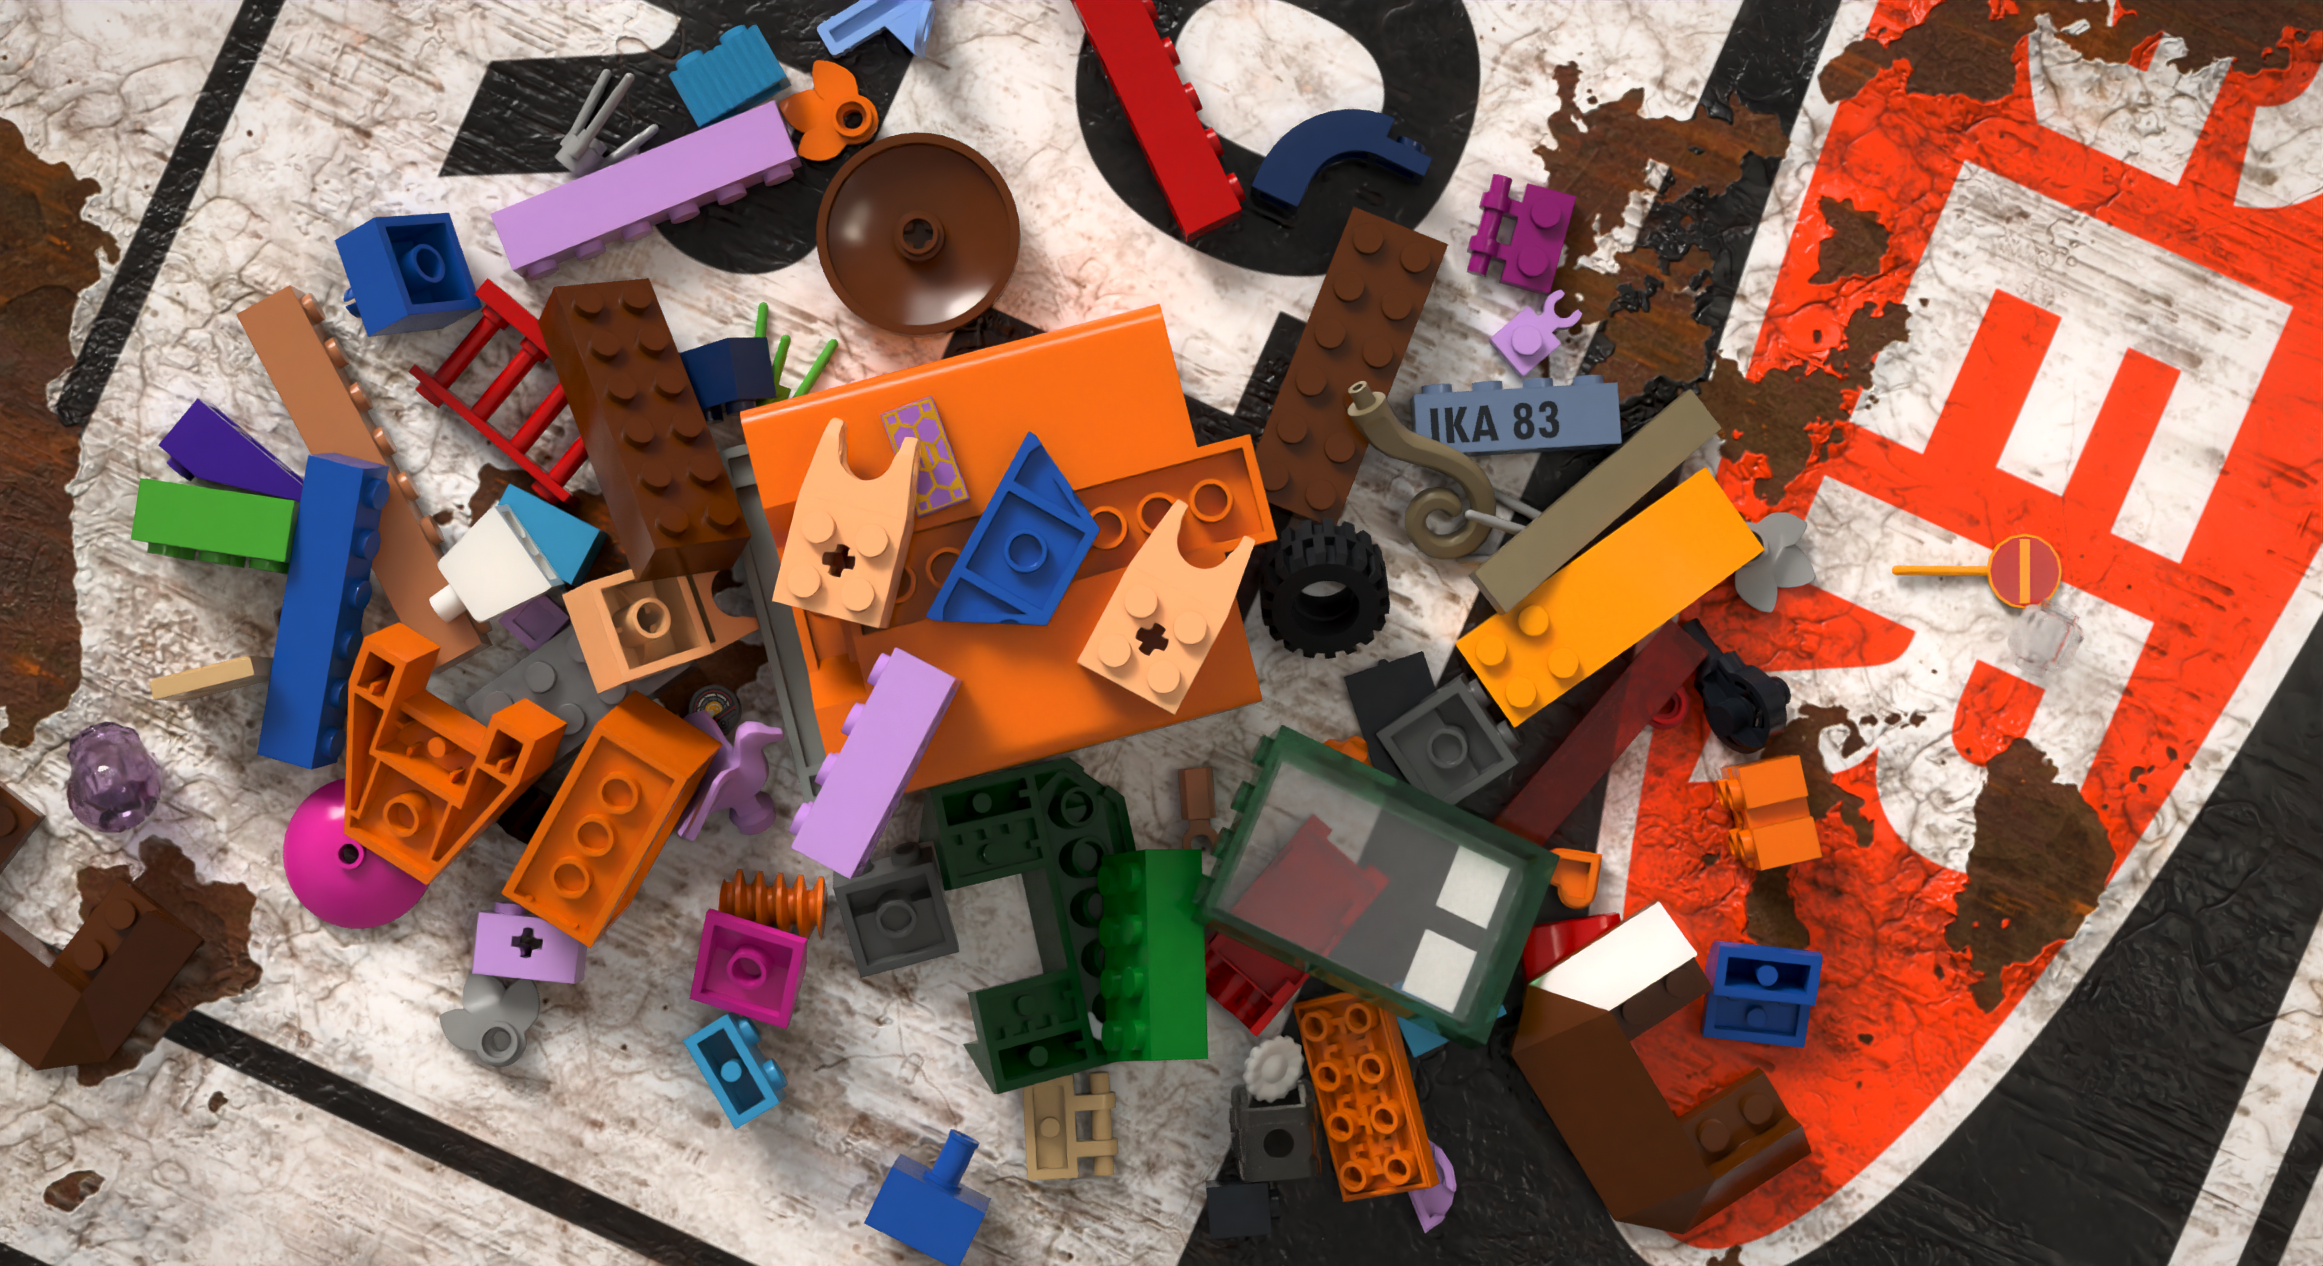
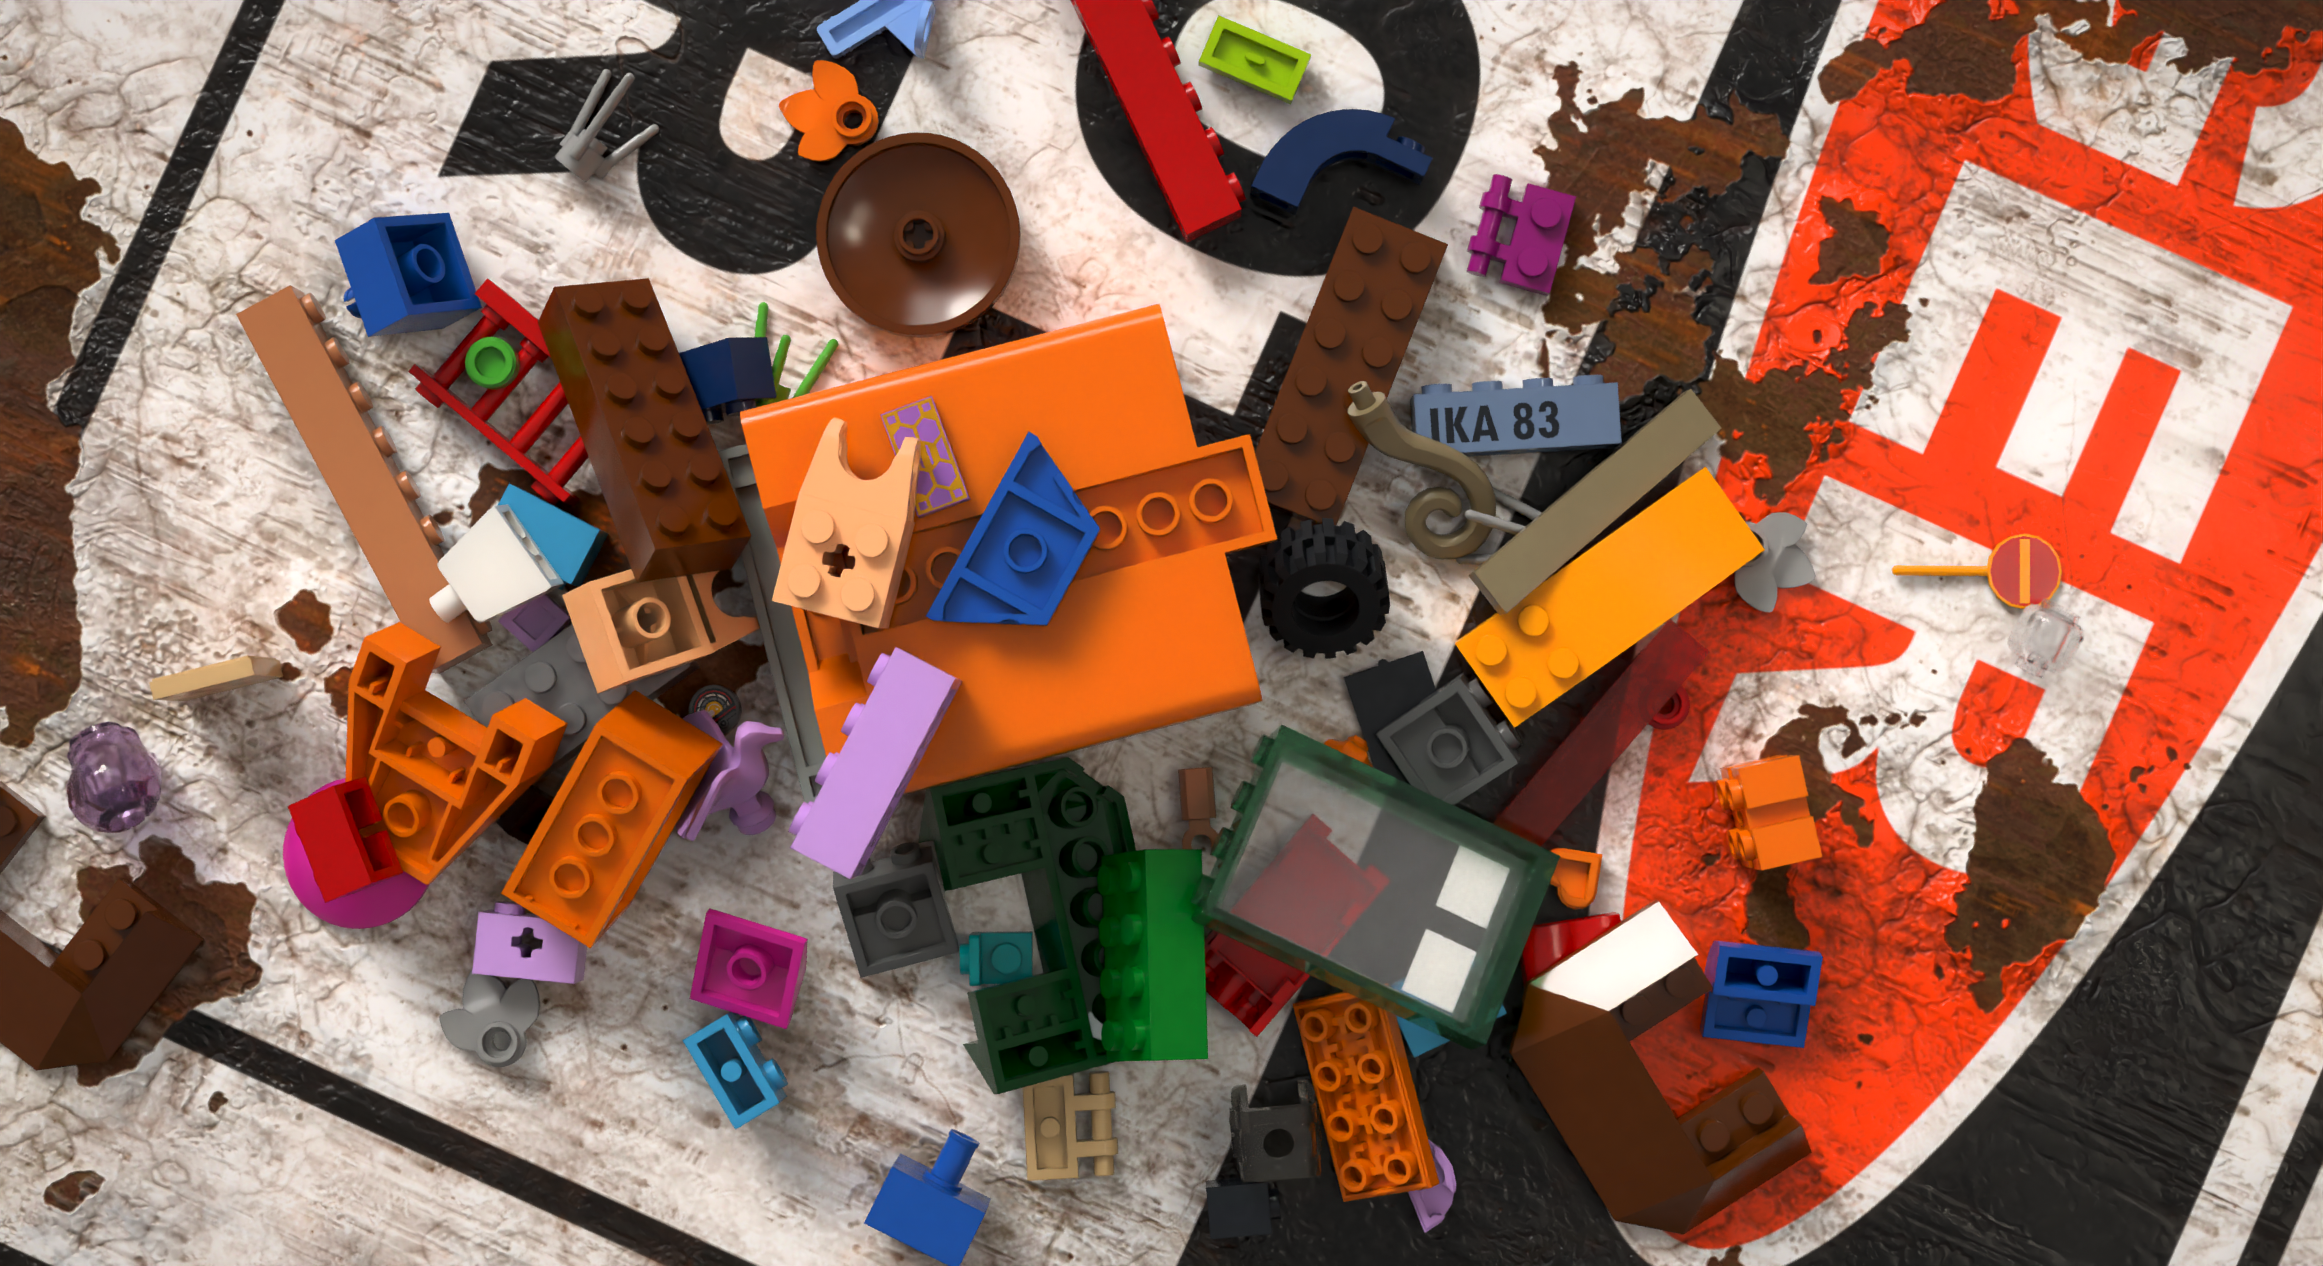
bright green brick [131,478,300,574] -> none
dark purple slope [158,398,304,502] -> none
blue brick [257,452,389,770] -> none
lavender brick [490,100,802,280] -> none
dark azure brick [669,24,791,130] -> none
orange piece [718,869,828,941] -> none
light nougat brick [1077,499,1256,715] -> none
white piece [1243,1034,1305,1103] -> none
lavender plate [1488,290,1582,378] -> none
black pin [1671,618,1791,754] -> none
none -> red piece [288,777,403,903]
none -> bright green tile [465,337,520,390]
none -> teal bracket [960,931,1033,986]
none -> lime plate [1198,15,1311,105]

